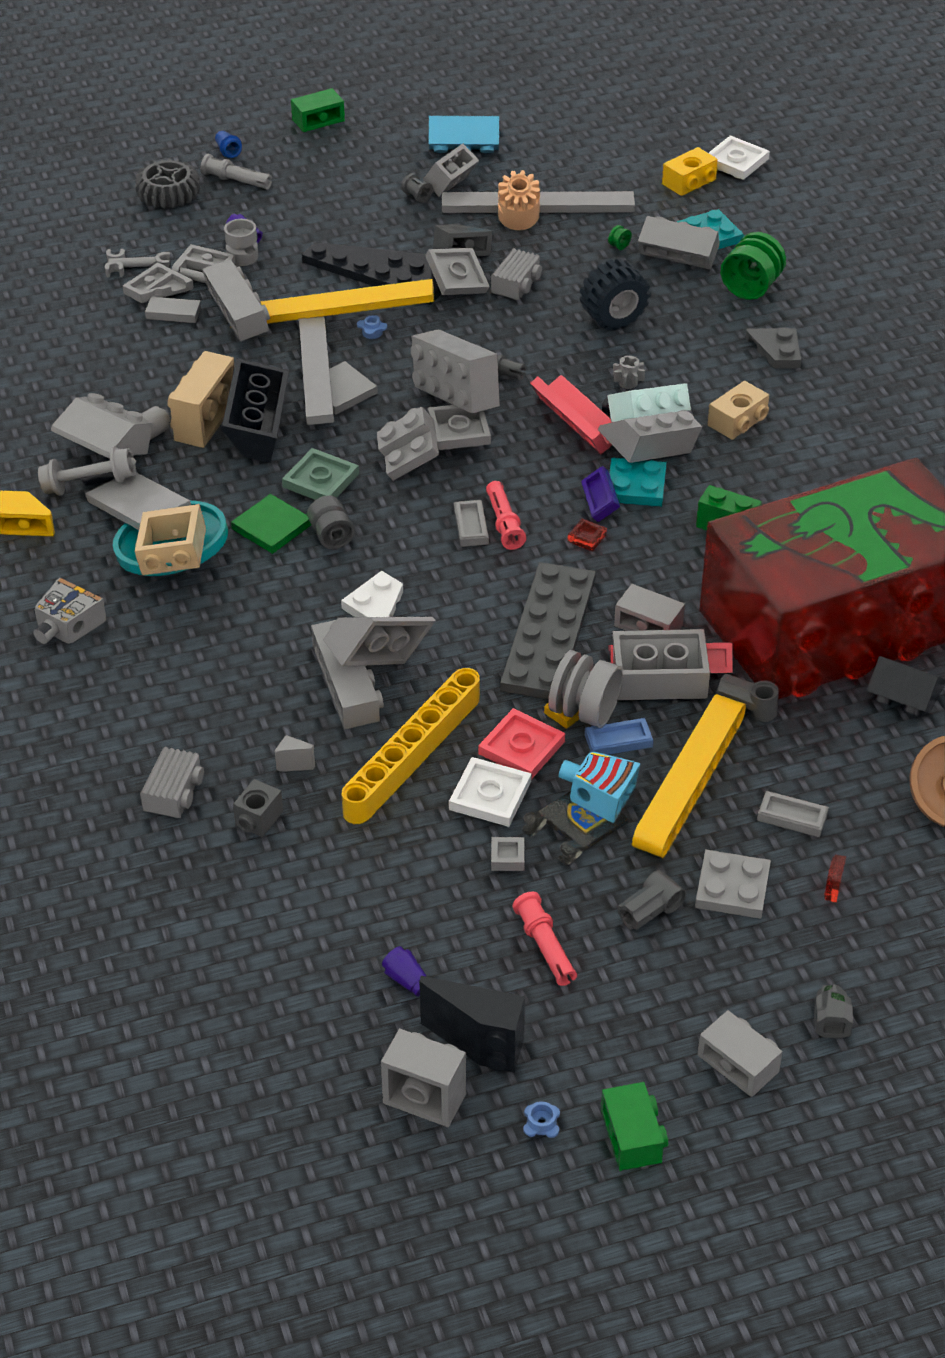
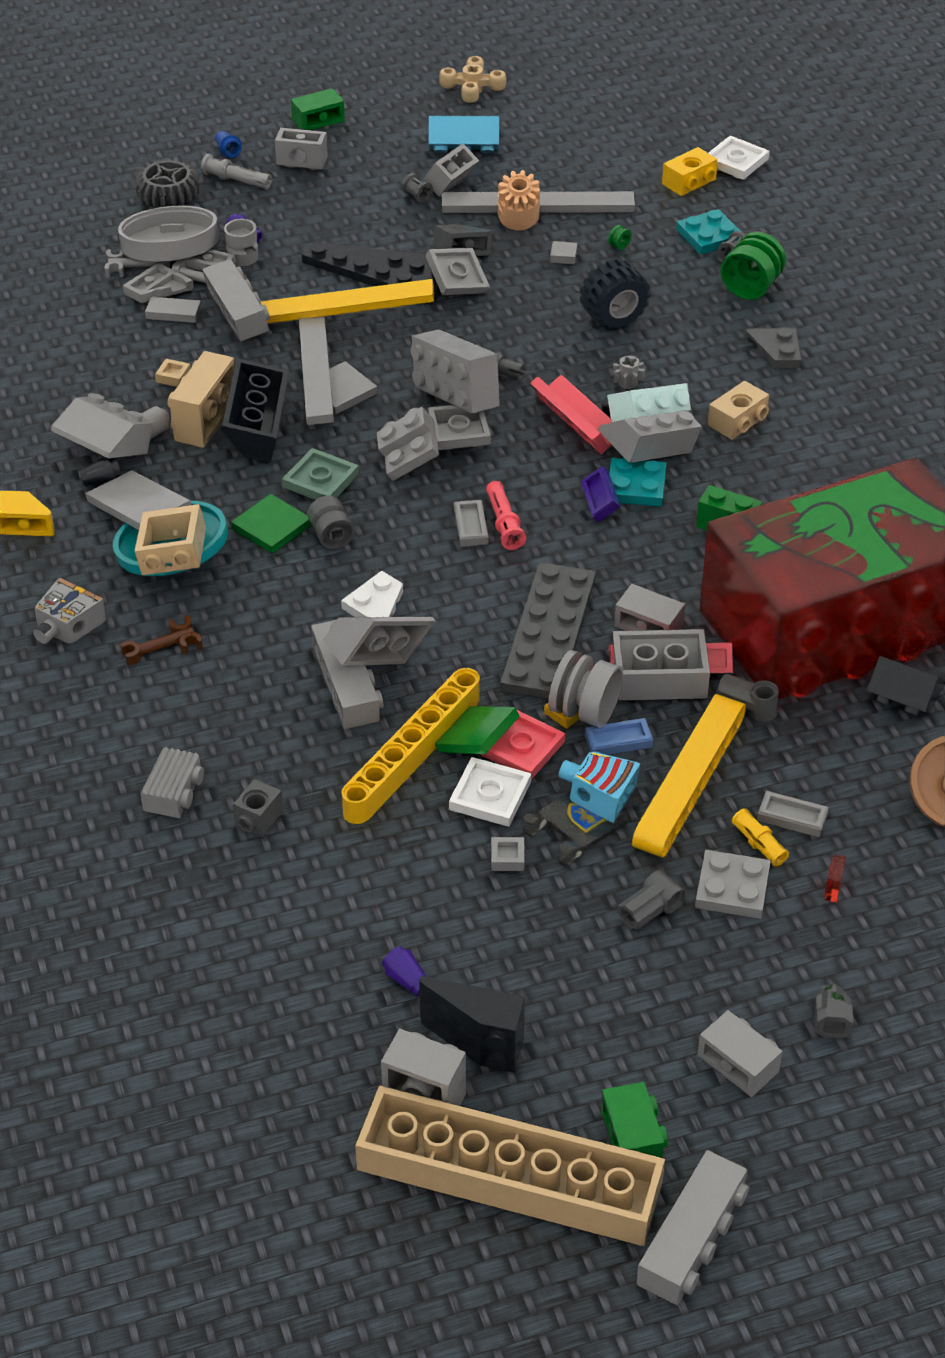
light grey piece [38,446,136,496] -> none
light grey slope [275,735,315,772] -> none
medium blue plate [357,315,387,339] -> none
light grey brick [491,248,542,301] -> none
coral pin [512,891,577,986] -> none
medium blue plate [523,1102,560,1138] -> none
clear red tile [568,519,607,552] -> none
light grey brick [638,216,720,270] -> none
none -> light grey brick [118,206,219,262]
none -> reddish brown bar [120,615,203,665]
none -> tan plate [155,359,191,387]
none -> light grey brick [275,128,328,170]
none -> tan brick [355,1085,665,1247]
none -> green tile [435,706,519,754]
none -> tan gear [439,56,506,103]
none -> light grey tile [550,241,577,264]
none -> light grey brick [636,1150,750,1306]
none -> dark grey bush [718,231,745,260]
none -> yellow pin [731,808,790,867]

